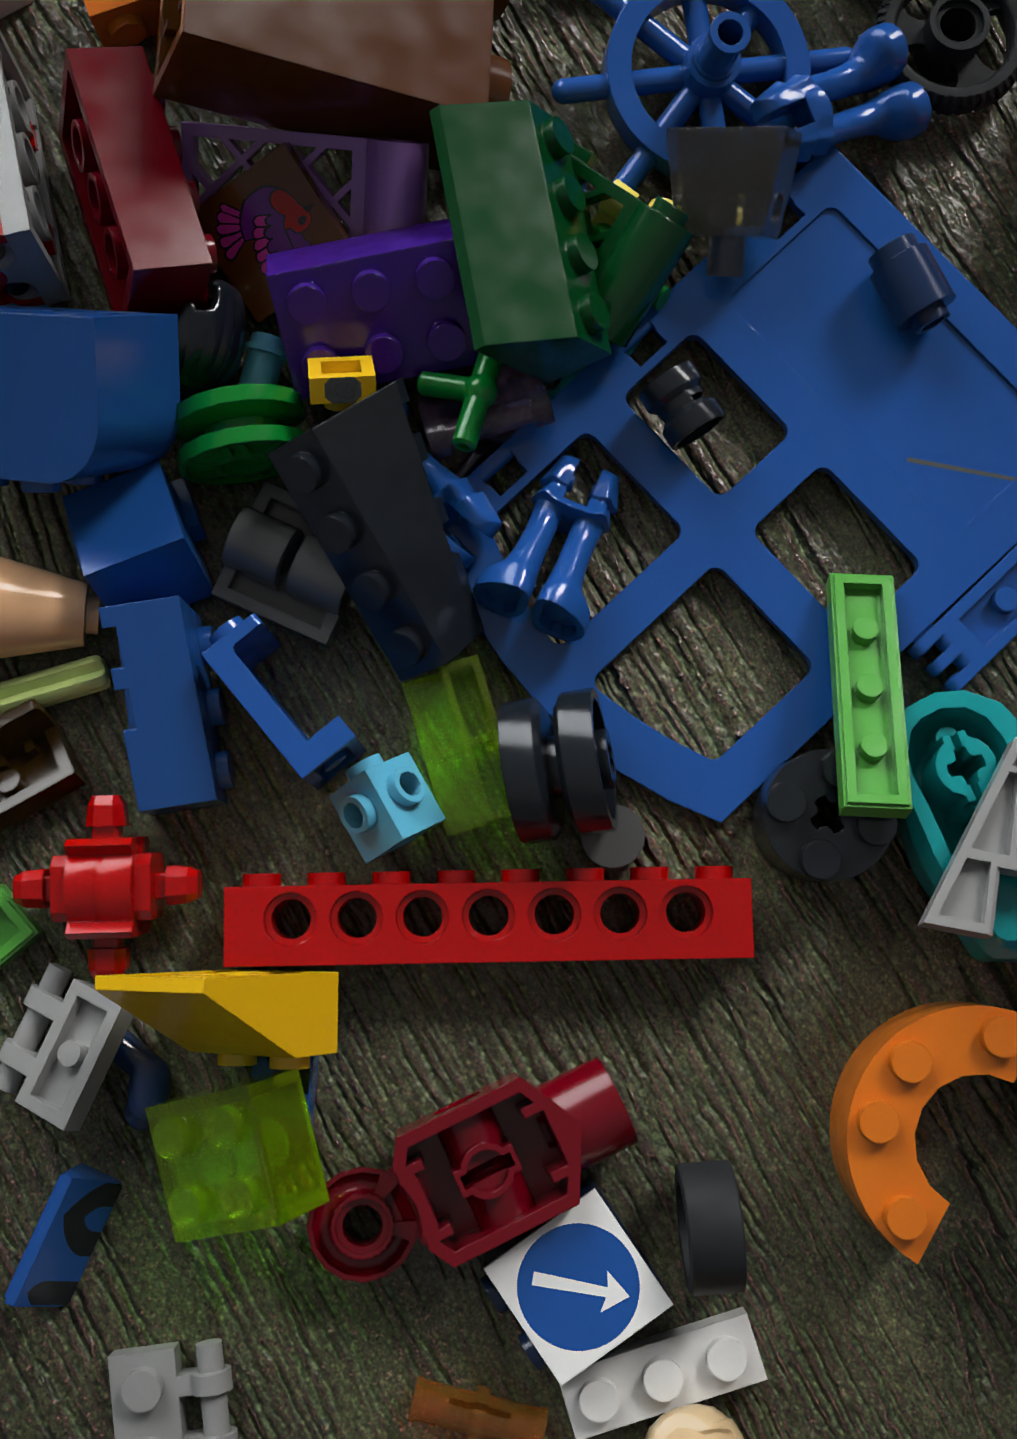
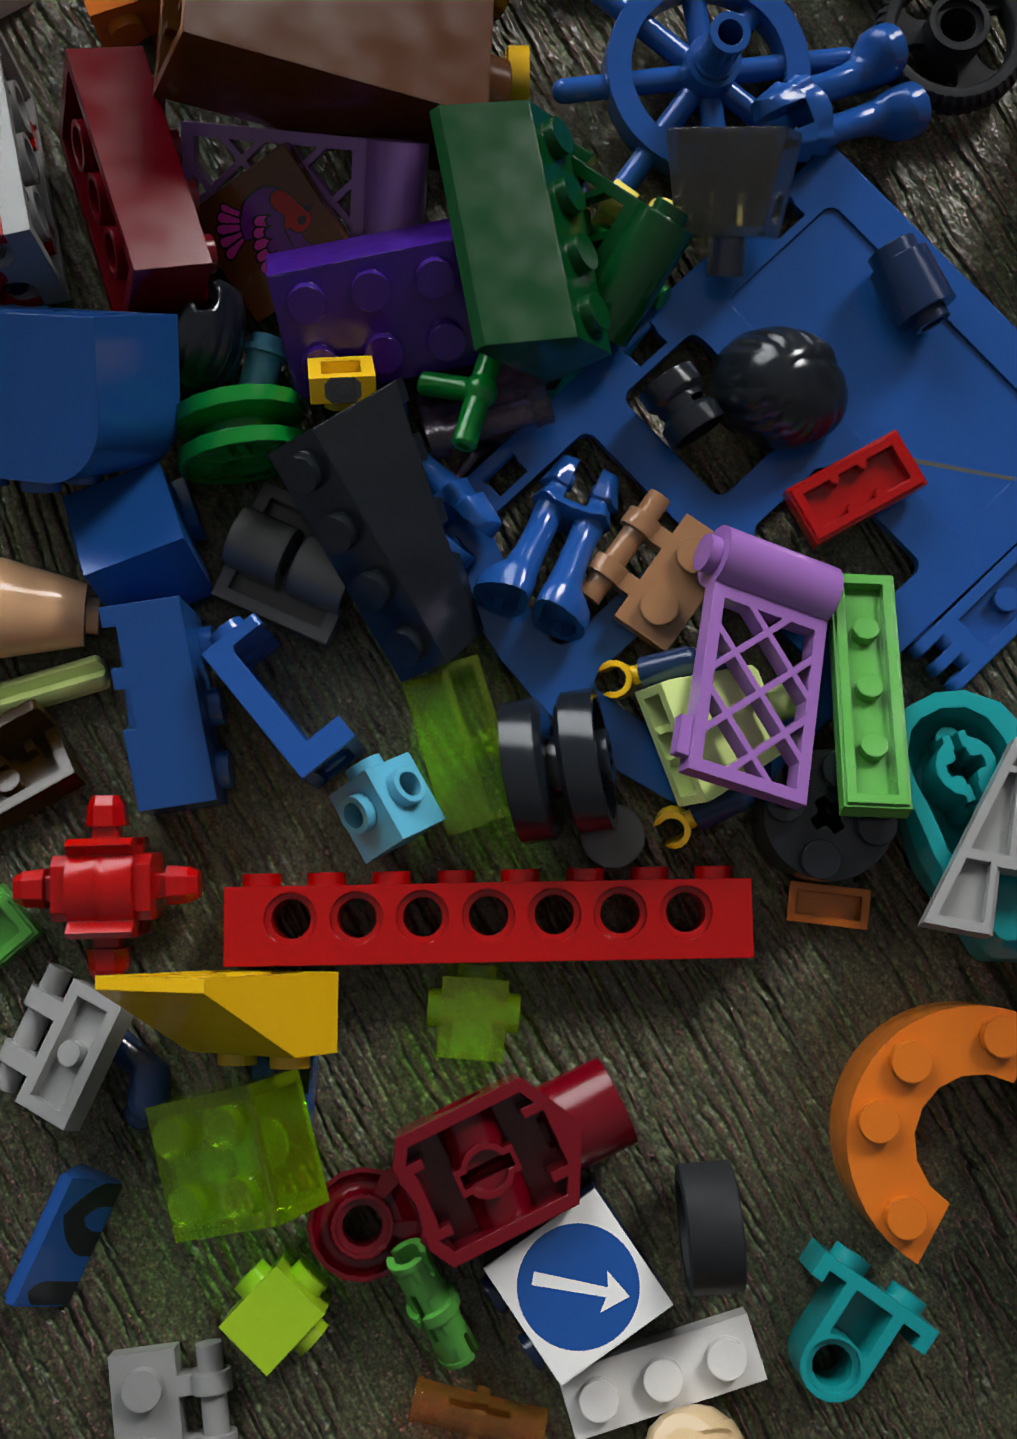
none -> lime brick [219,1251,332,1376]
none -> bright green pin [386,1238,479,1371]
none -> clear neon green brick [427,963,521,1062]
none -> yellow tile [505,45,530,101]
none -> medium nougat plate [582,489,714,652]
none -> yellowish green torso [598,646,796,849]
none -> medium lavender piece [670,525,844,810]
none -> black piece [709,326,849,449]
none -> red plate [782,429,928,549]
none -> orange piece [786,881,871,930]
none -> teal pin [787,1237,940,1403]

